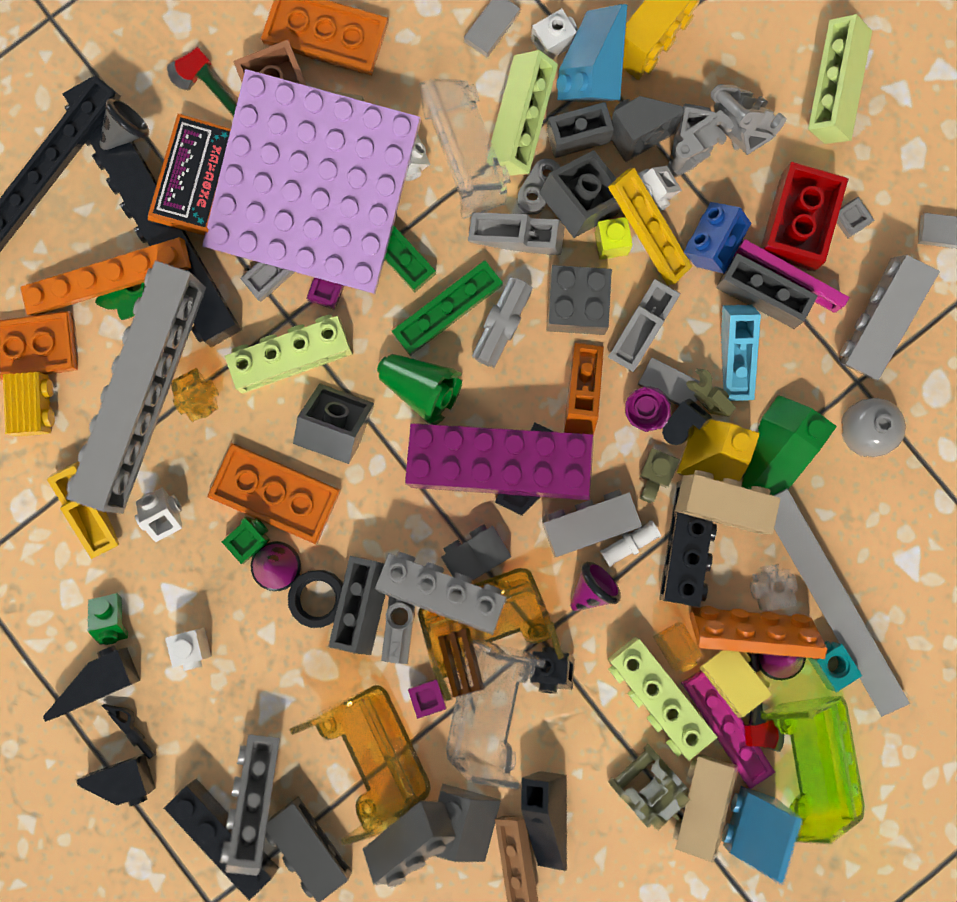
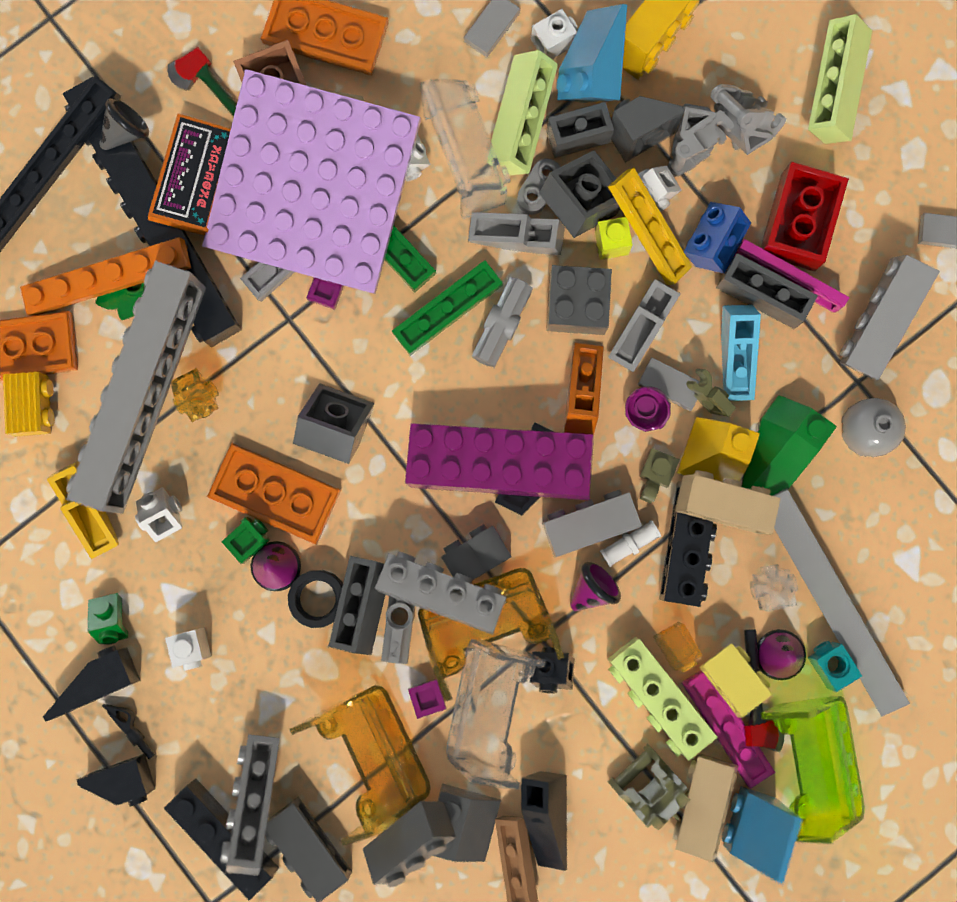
yellowish green brick [225,315,353,394] -> none
green cone [377,354,463,425] -> none
reddish brown tile [438,628,485,698] -> none
black leg [662,398,713,445] -> none
orange plate [690,606,827,659] -> none
light grey tile [837,197,875,239] -> none

